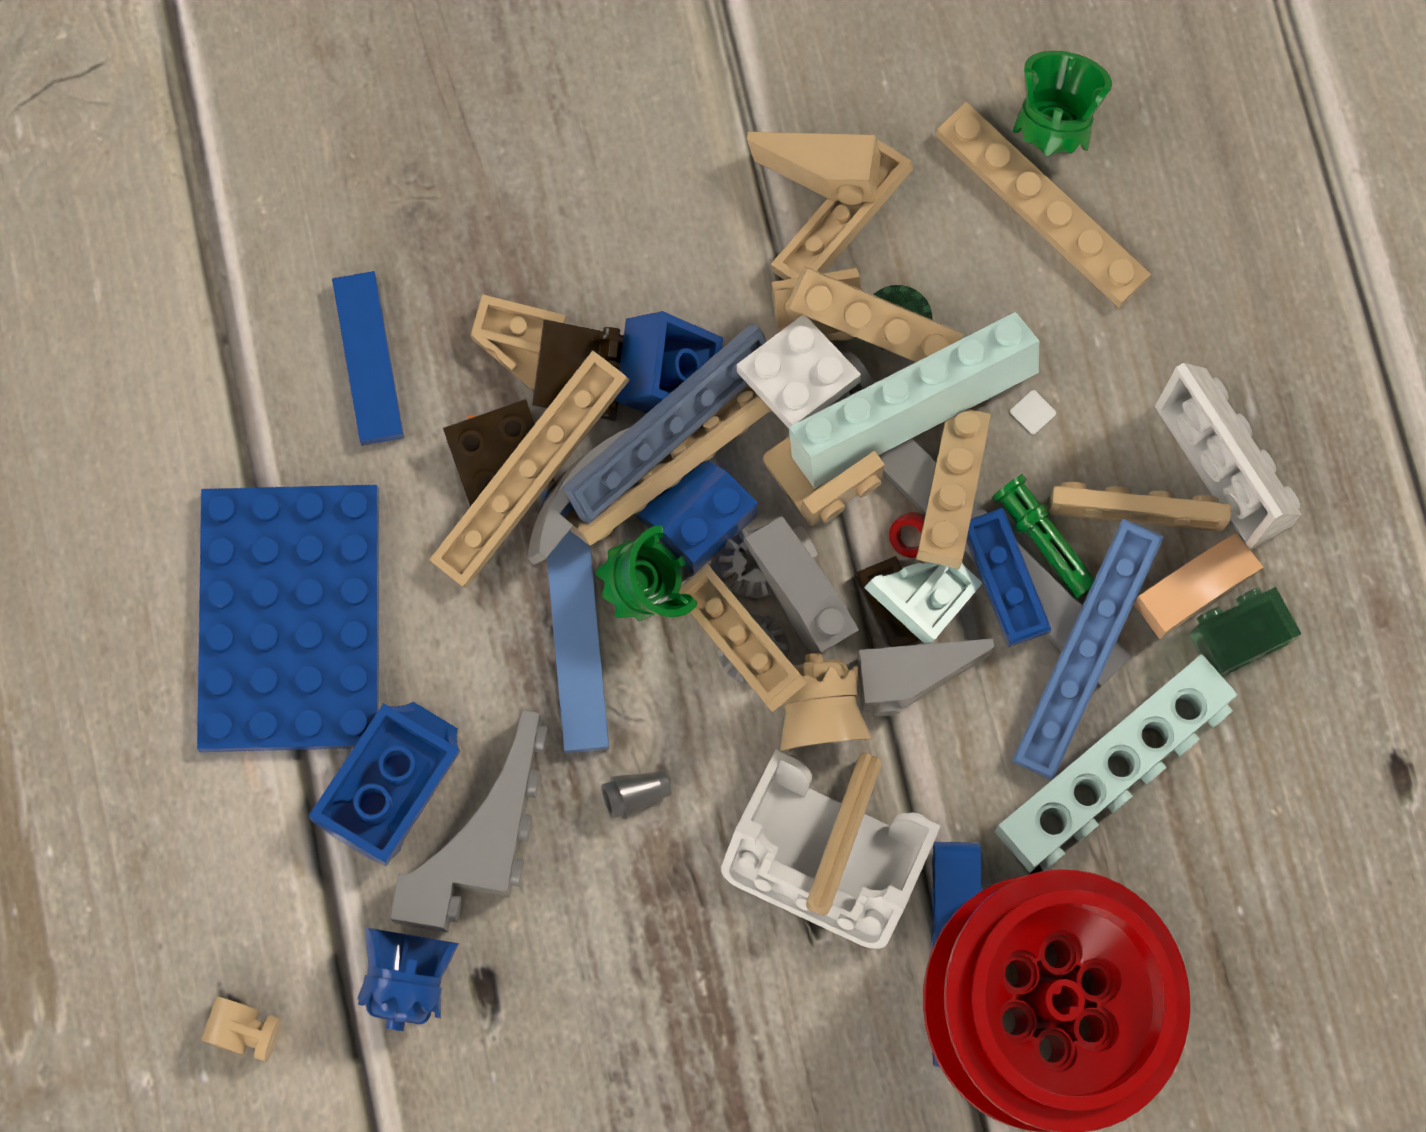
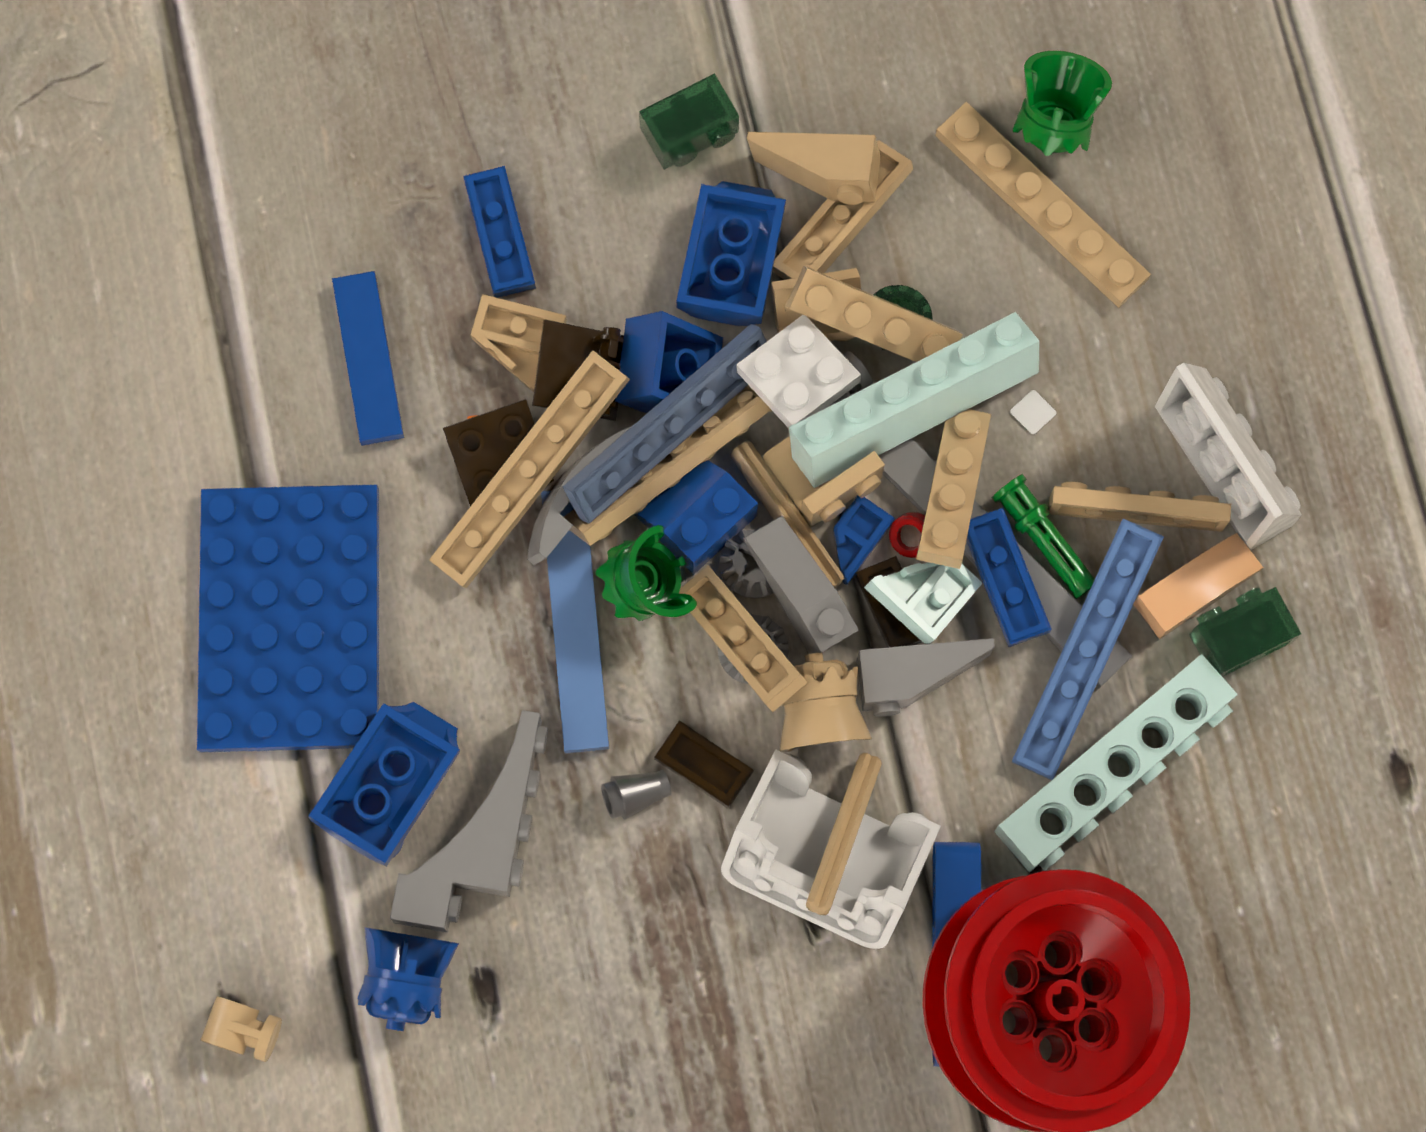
none -> blue tile [463,166,536,298]
none -> clear green brick [639,73,739,170]
none -> dark brown tile [654,720,754,809]
none -> blue slope [676,181,786,326]
none -> tan axle [731,441,844,588]
none -> blue tile [833,495,895,586]

